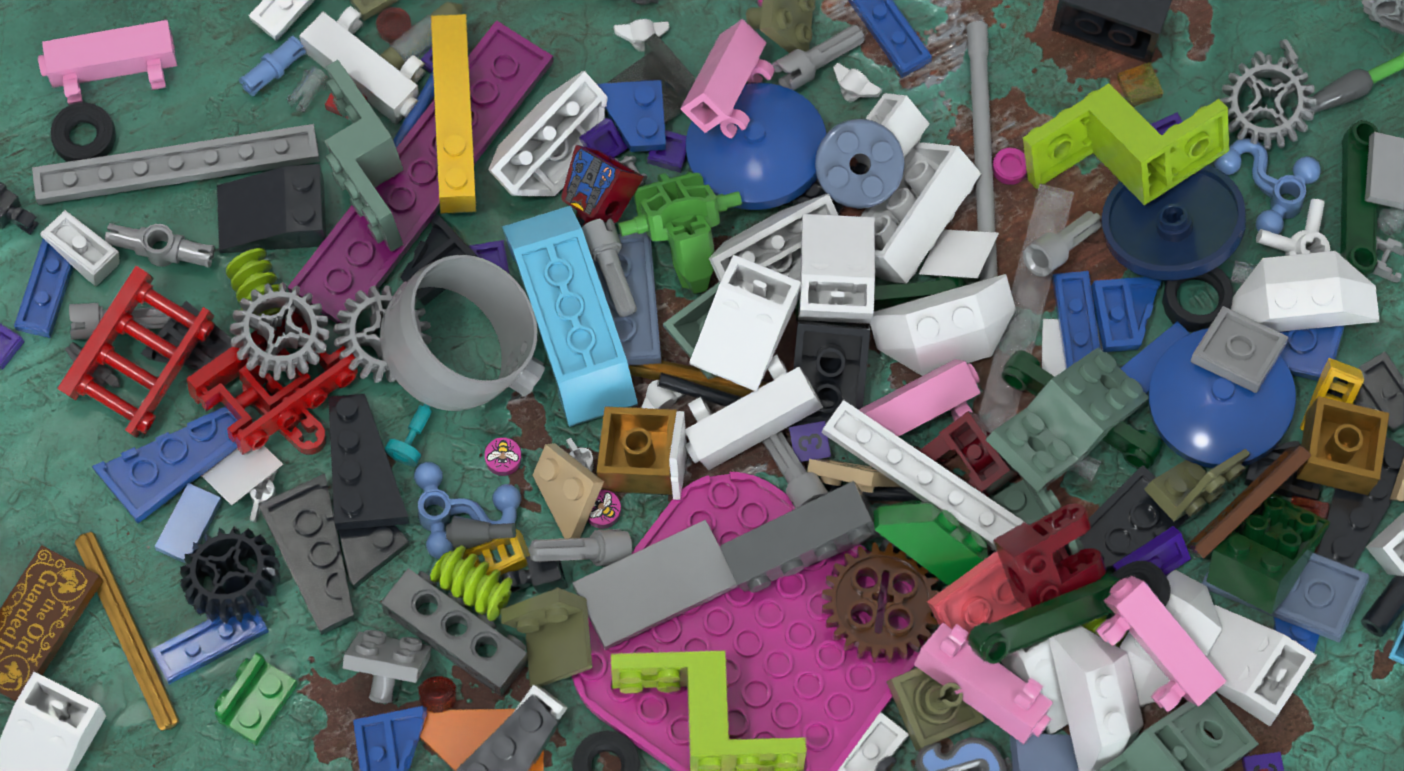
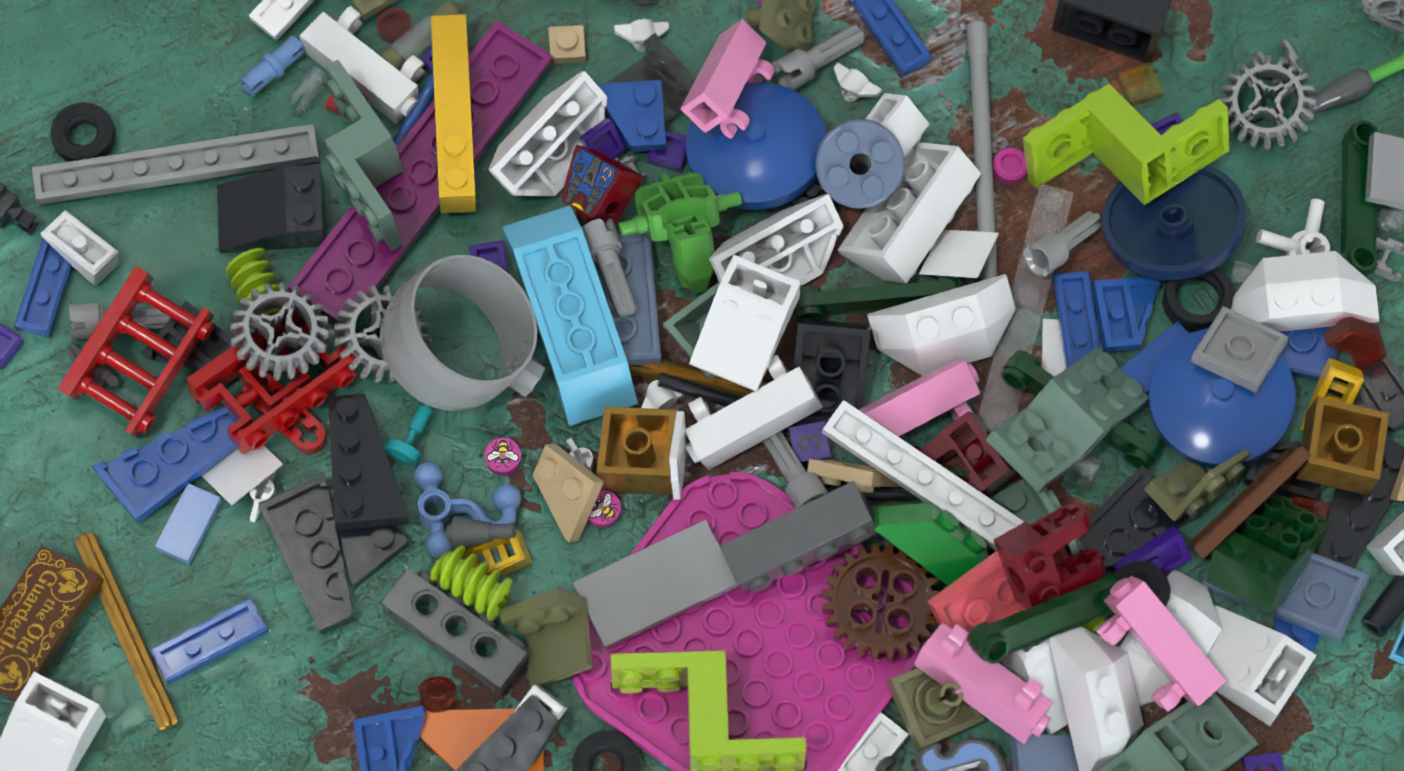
bright pink brick [38,20,177,105] -> none
light grey pin [105,223,215,268] -> none
black gear [180,526,281,625] -> none
bracket [214,652,298,746] -> none
light grey plate [342,630,432,703] -> none
black wing [400,214,477,306] -> none
black piece [501,556,568,593] -> none
light grey piece [528,529,632,566] -> none
white slope [798,214,875,324] -> none
medium blue piece [1214,139,1321,234] -> none
none -> tan plate [549,25,586,64]
none -> clear red bracket [1323,316,1387,372]

